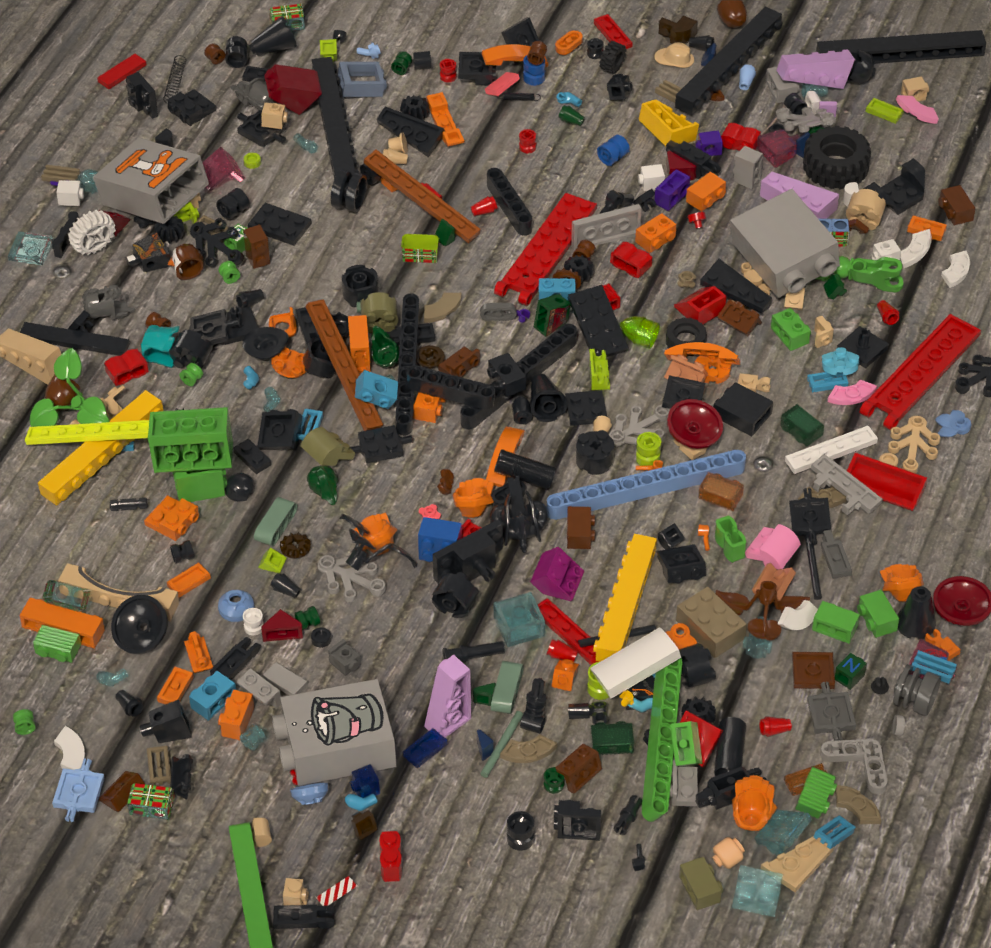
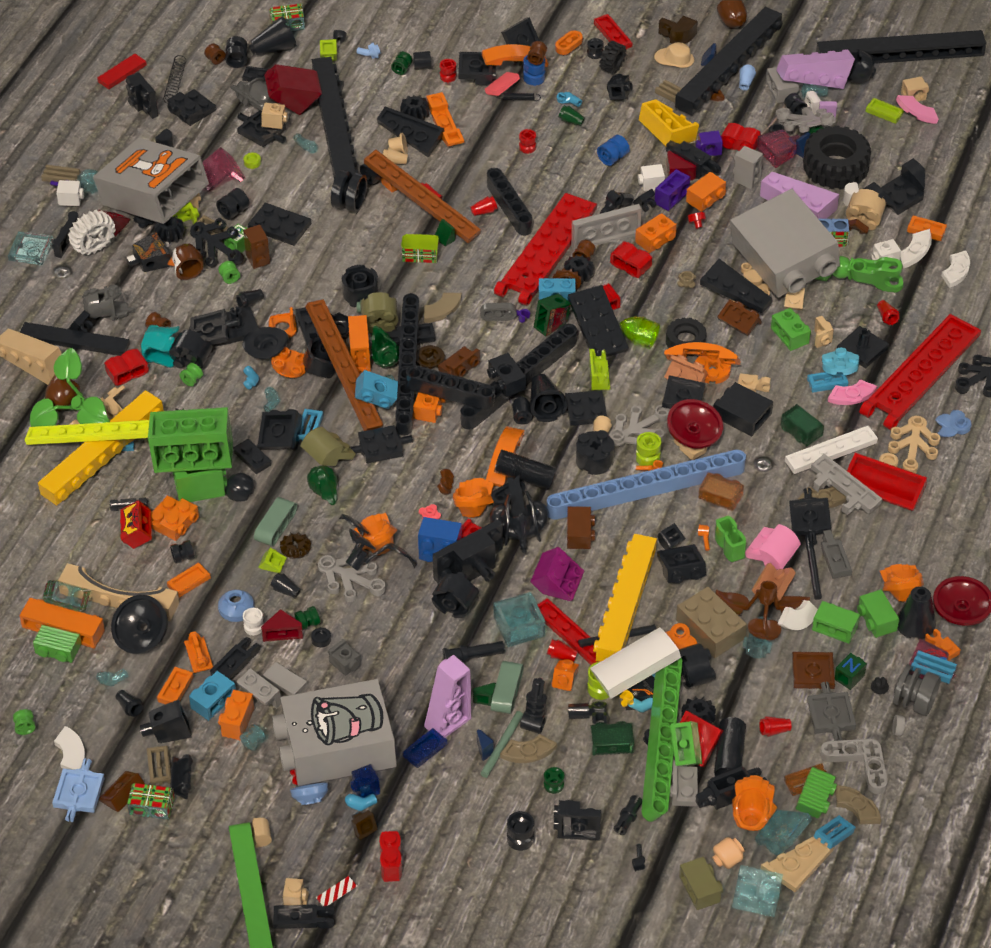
sand blue window [337,62,387,97] -> none
reddish brown bracket [556,744,602,794] -> none
red slope [674,286,726,324] -> none
black cone [689,35,714,51] -> none
dark green tile [823,273,847,300] -> none
reddish brown brick [938,185,975,226] -> none
none -> red brick [120,500,152,549]

